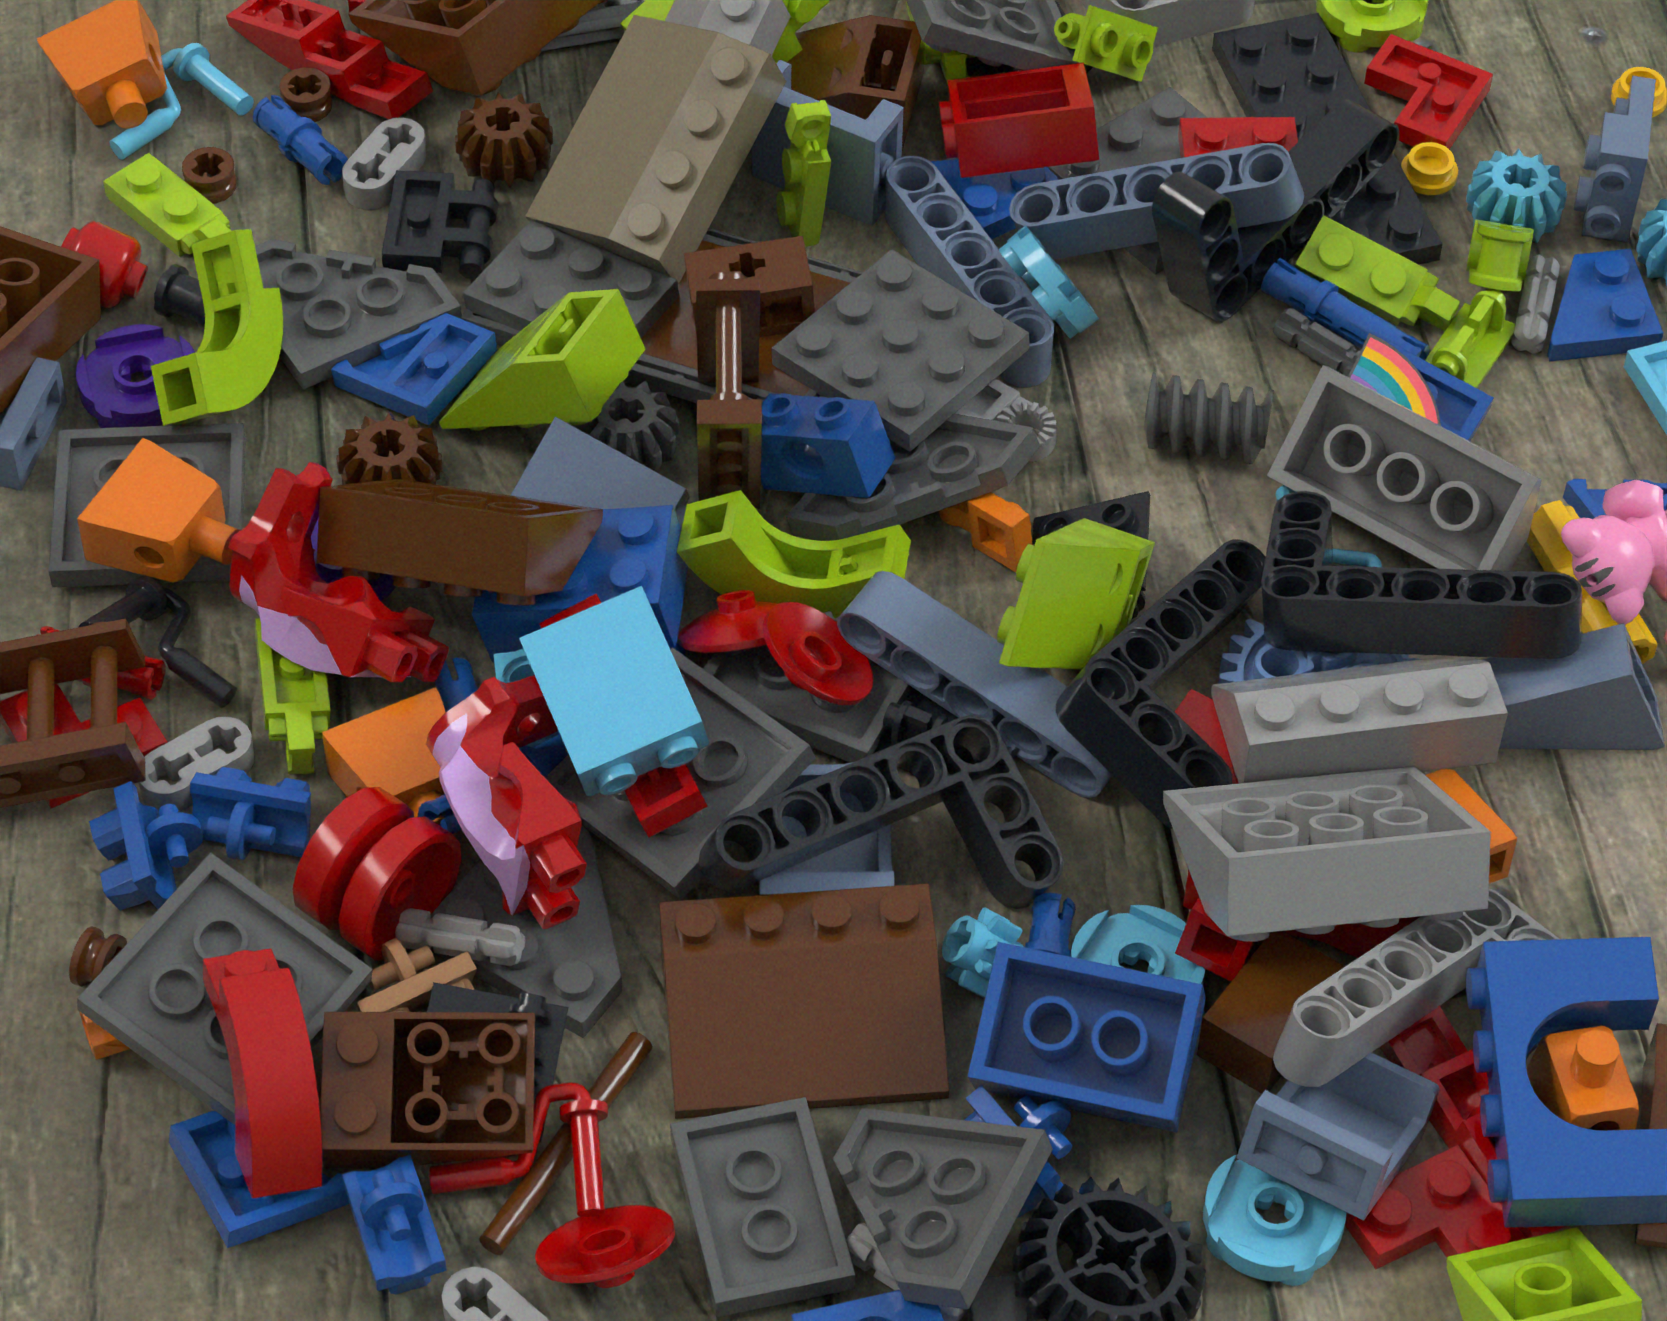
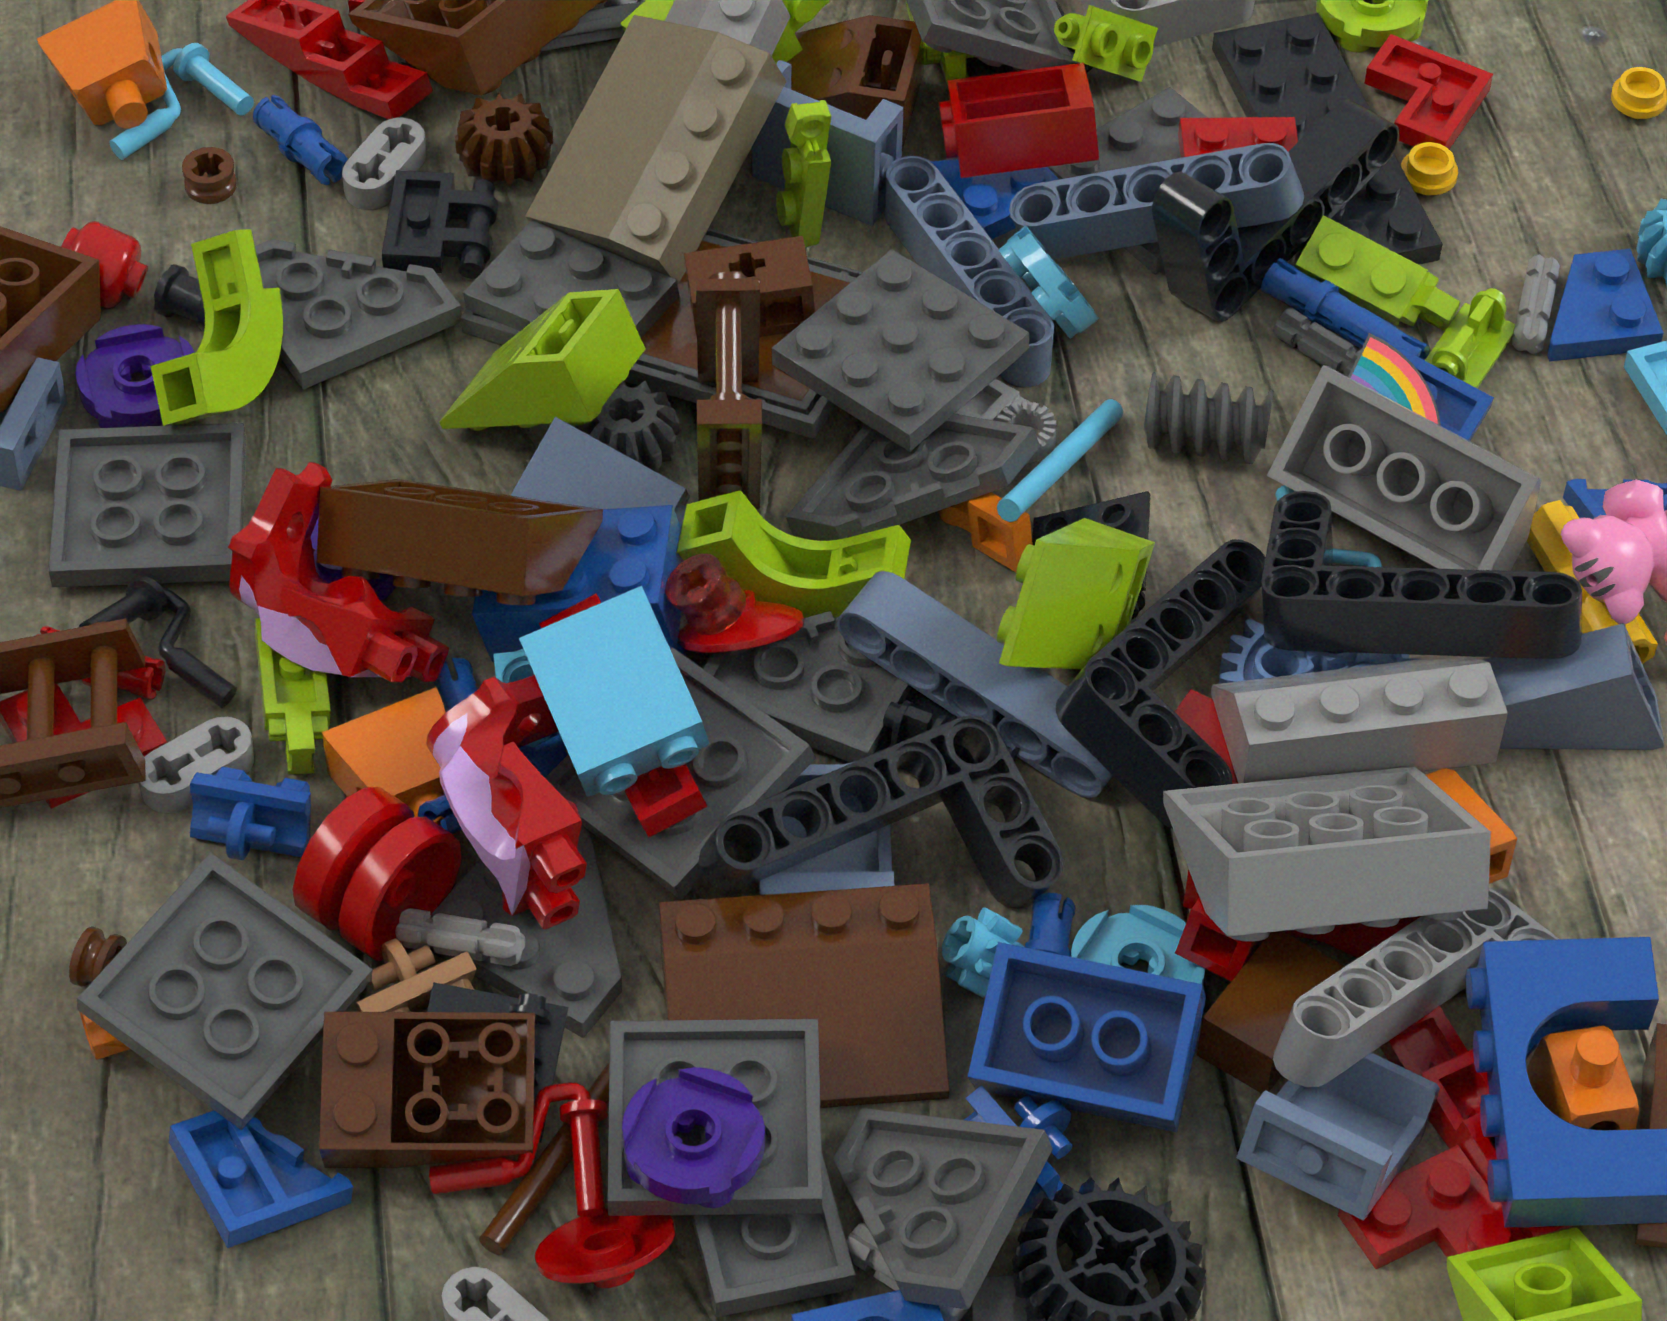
orange torso [77,438,241,583] -> none
blue hips [89,781,204,911] -> none
lime hinge [103,153,231,257] -> none
red arch [203,948,322,1199] -> none
reddish brown bush [279,67,333,122] -> none
blue wing [331,313,498,425] -> none
reddish brown gear [336,411,443,485] -> none
blue hips [342,1155,447,1295] -> none
blue brick [761,393,896,498] -> none
red dish [763,602,873,705] -> none
medium azure plate [1203,1155,1346,1286] -> none
medium azure gear [1466,148,1567,243] -> none
lime piece [1466,219,1534,291] -> none
sand blue plate [1574,76,1656,242] -> none
none -> dark grey plate [608,1019,822,1216]
none -> dark purple plate [622,1067,765,1209]
none -> clear red wheel [665,553,746,635]
none -> medium azure bar [997,399,1123,522]

